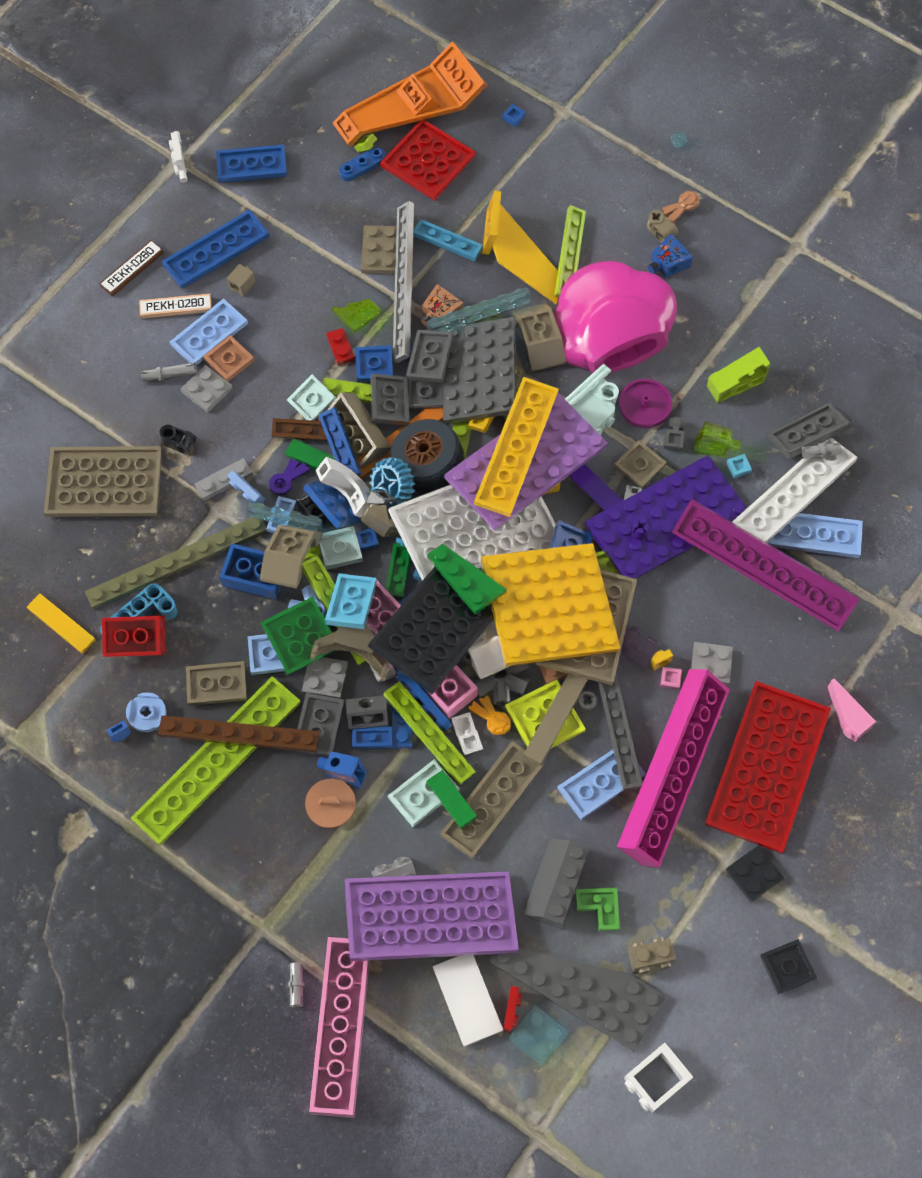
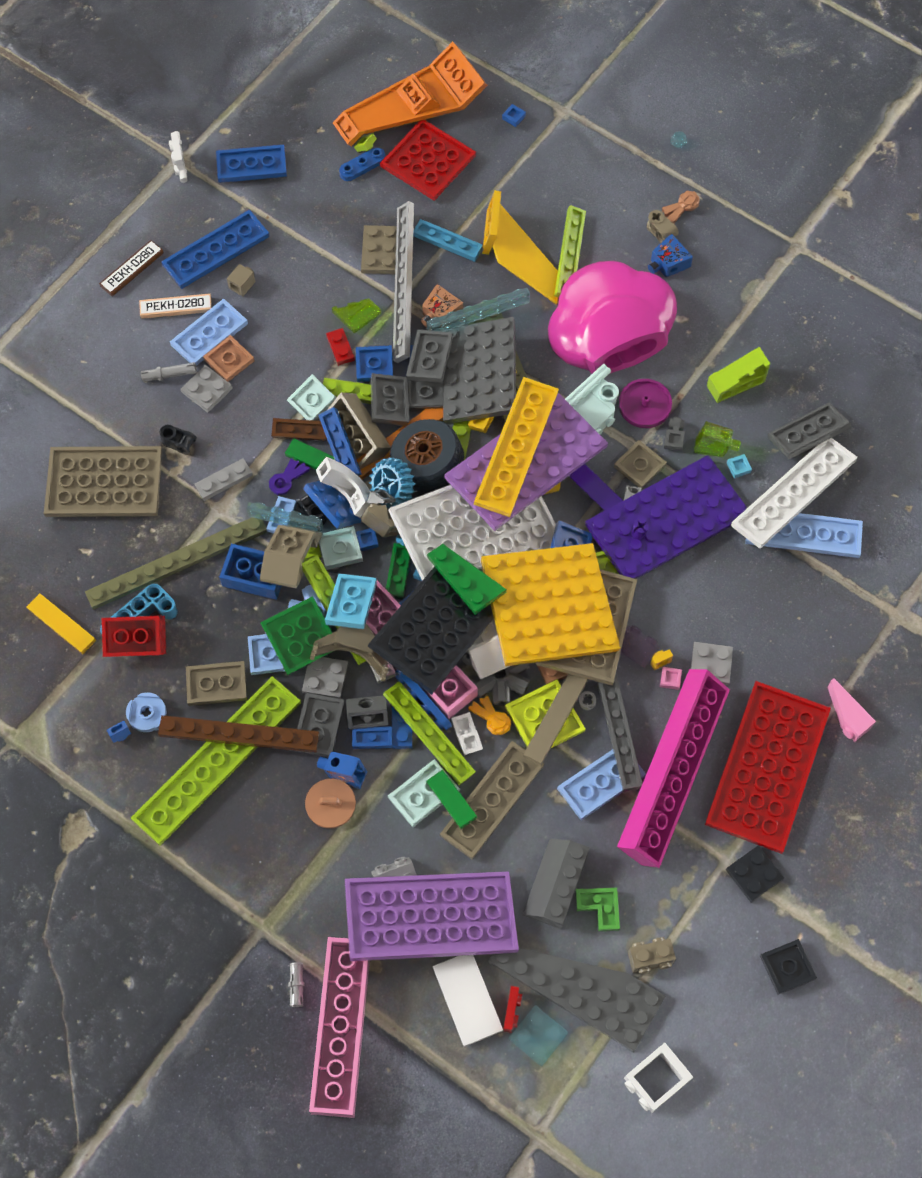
light blue plate [227,471,265,504] -> none
dark tan slope [511,303,566,373] -> none
magenta plate [672,499,860,632] -> none
light grey pin [802,442,842,459] -> none

